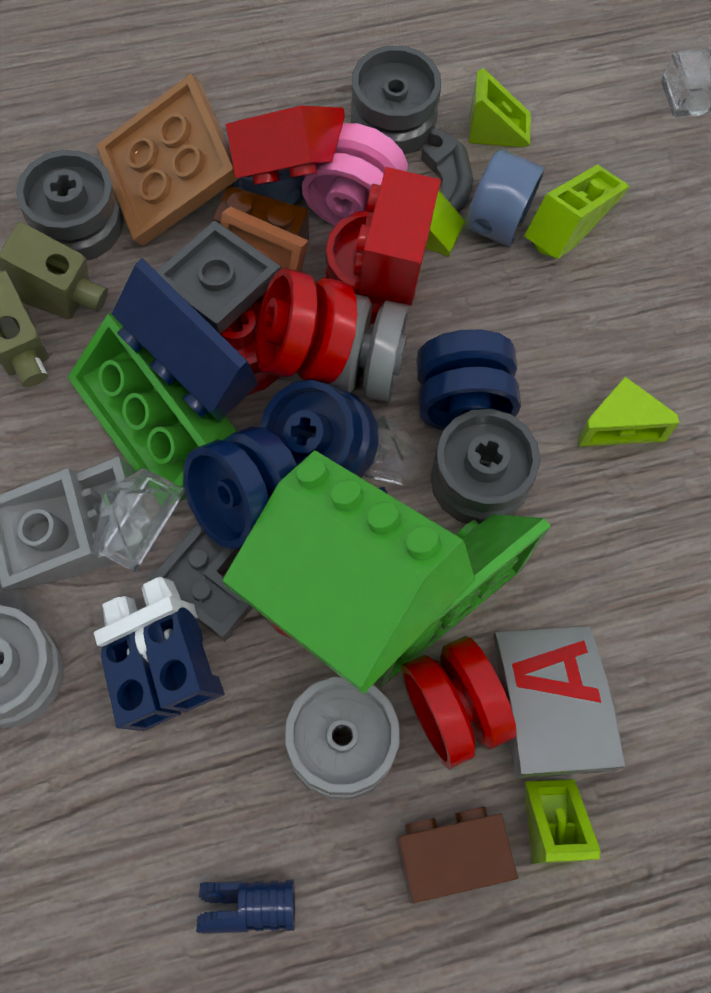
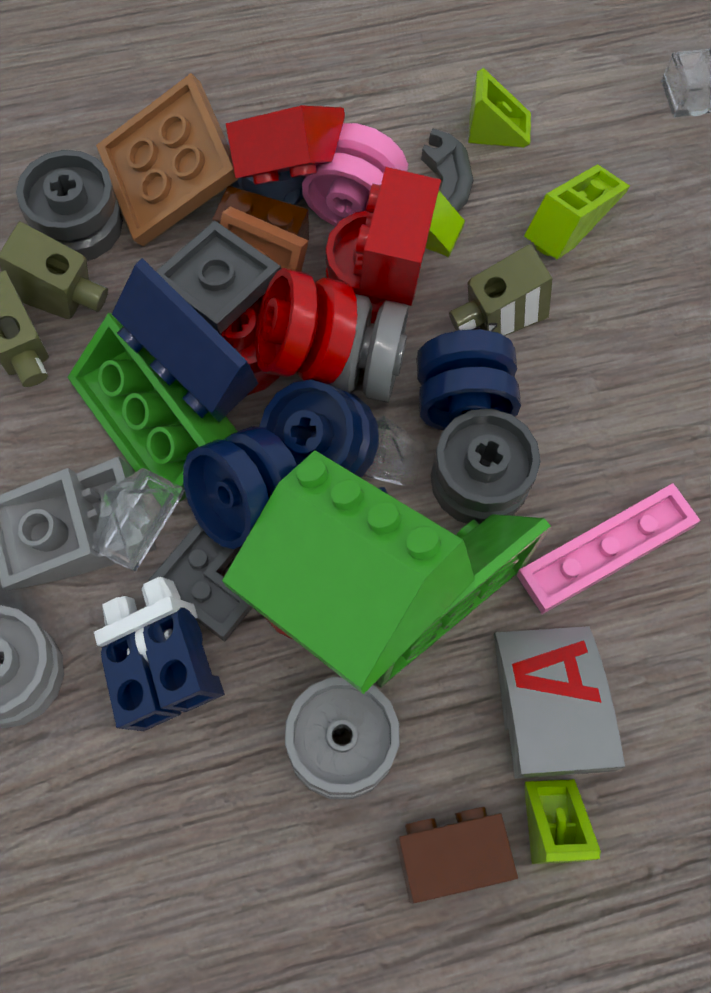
dark blue hinge [196,879,295,934] -> none
dark grey wheel [351,46,441,154] -> none
red wheel [401,636,517,770] -> none
sand blue piece [465,149,545,248] -> none
lime slope [578,377,679,447] -> none
none -> olive torso [449,244,553,336]
none -> bright pink plate [516,483,701,614]

